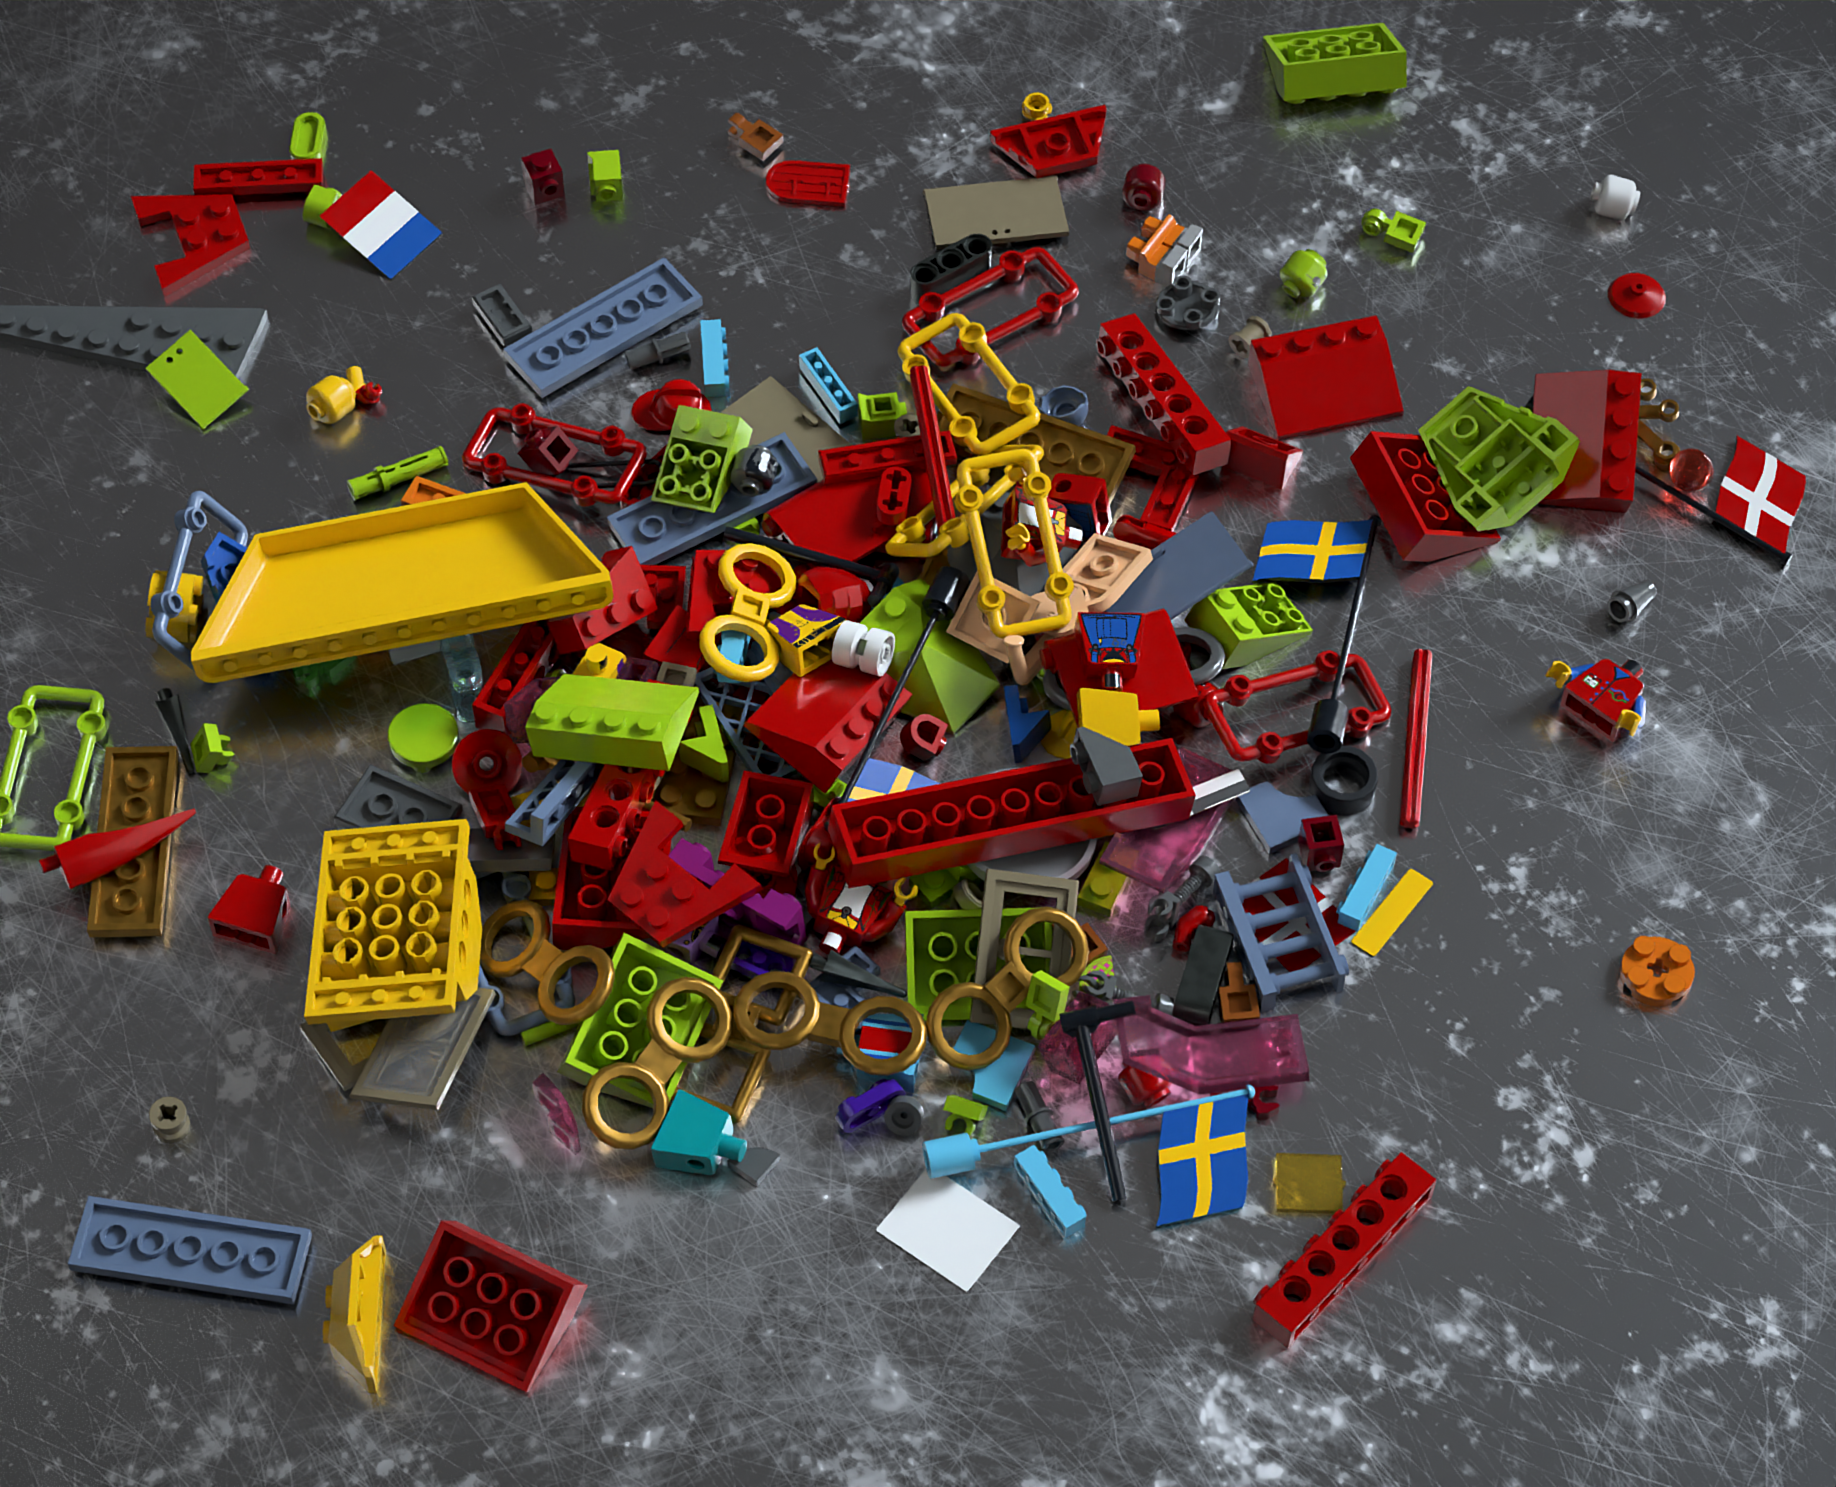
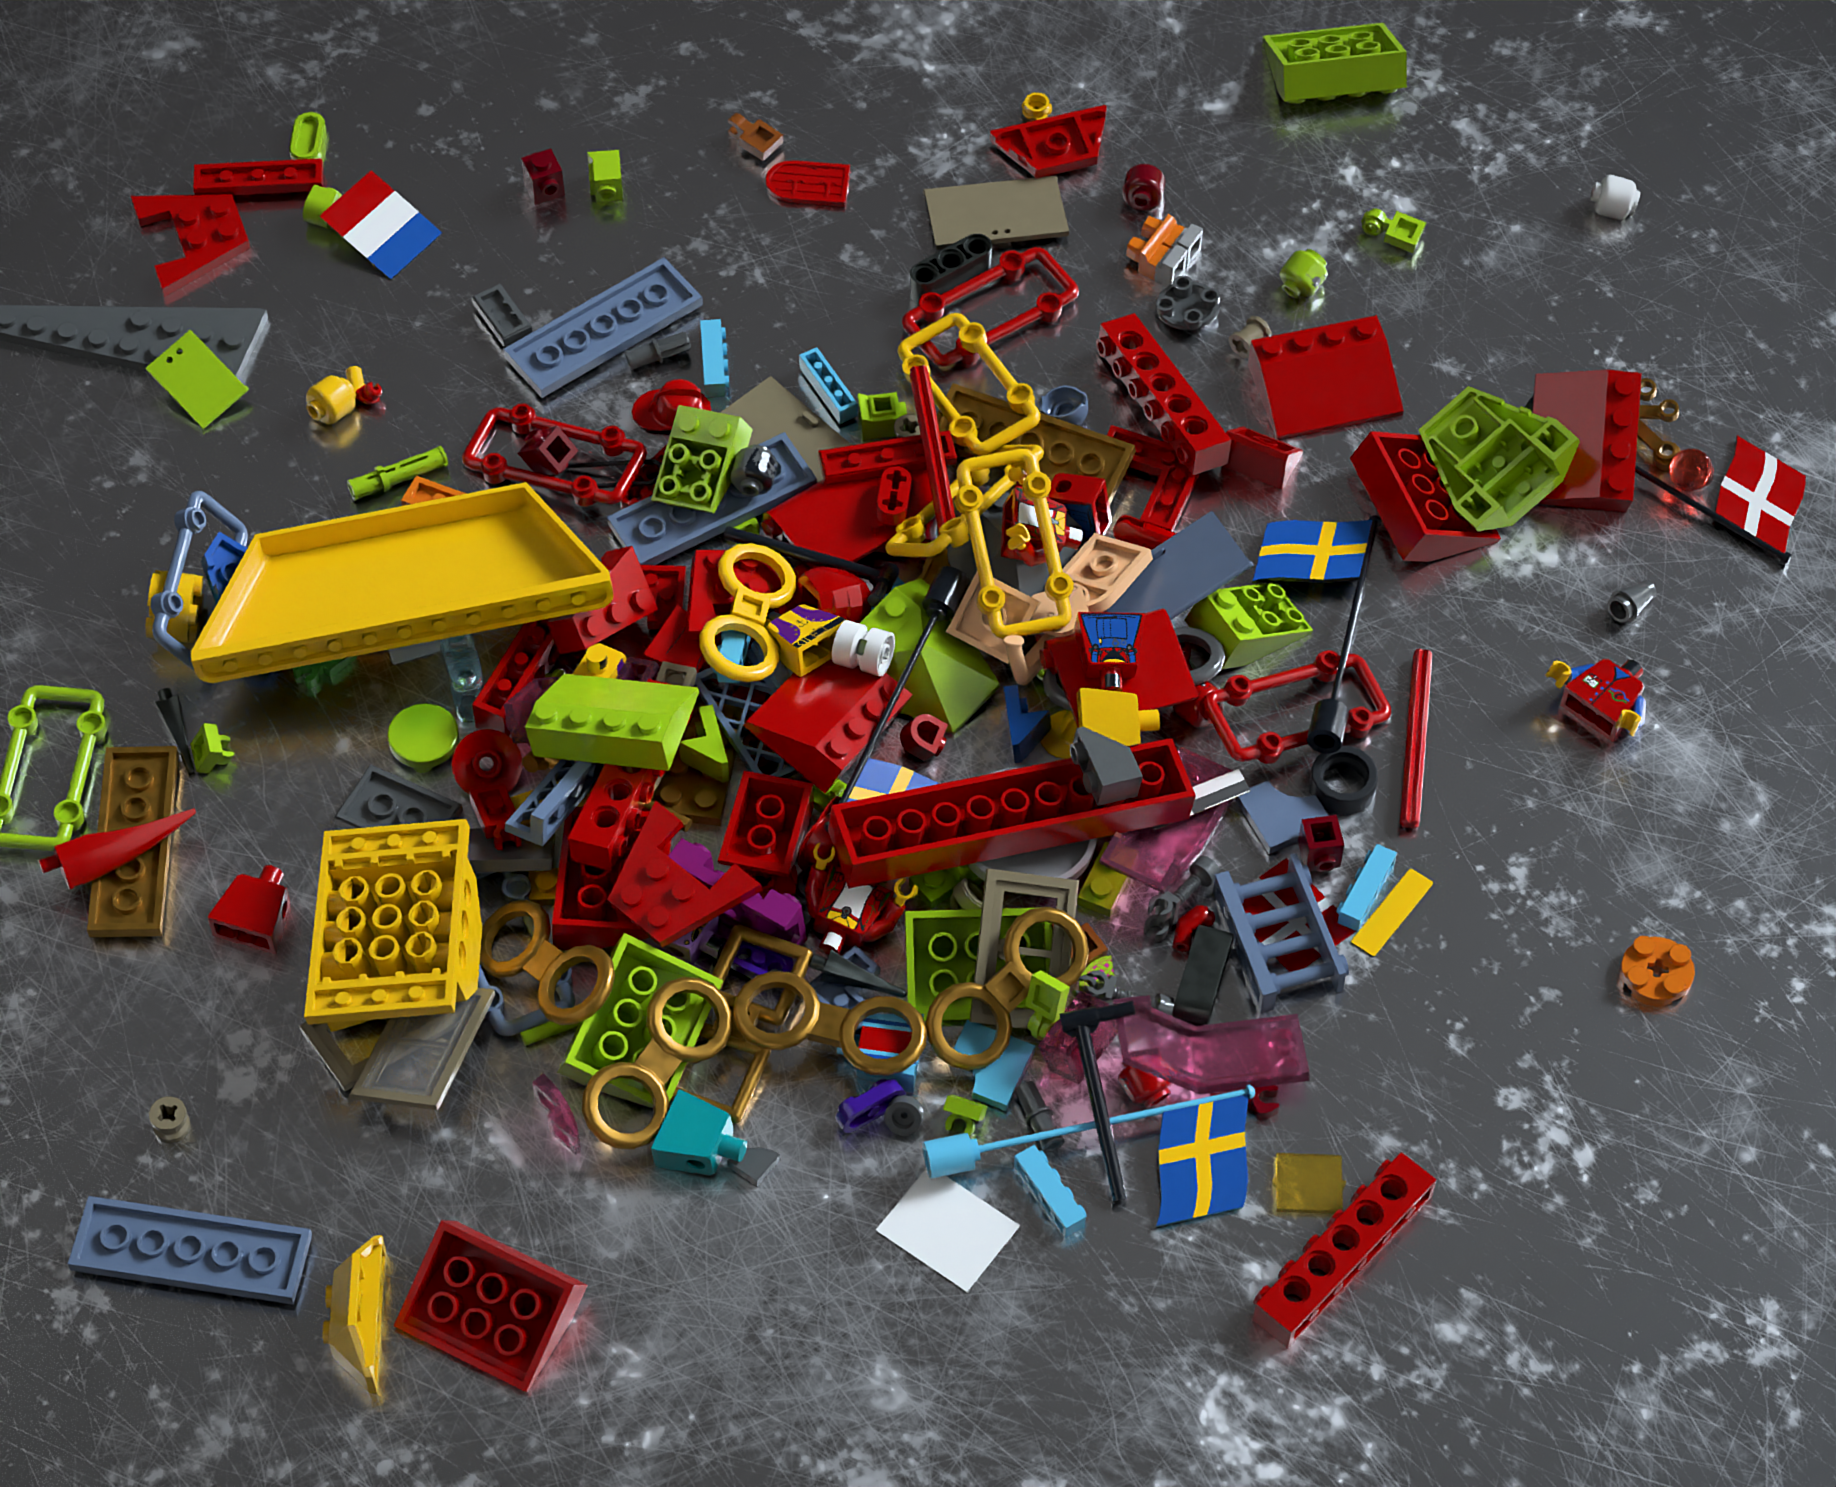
dark orange plate [1218,962,1260,1026] -> none
red piece [1608,273,1666,319] -> none

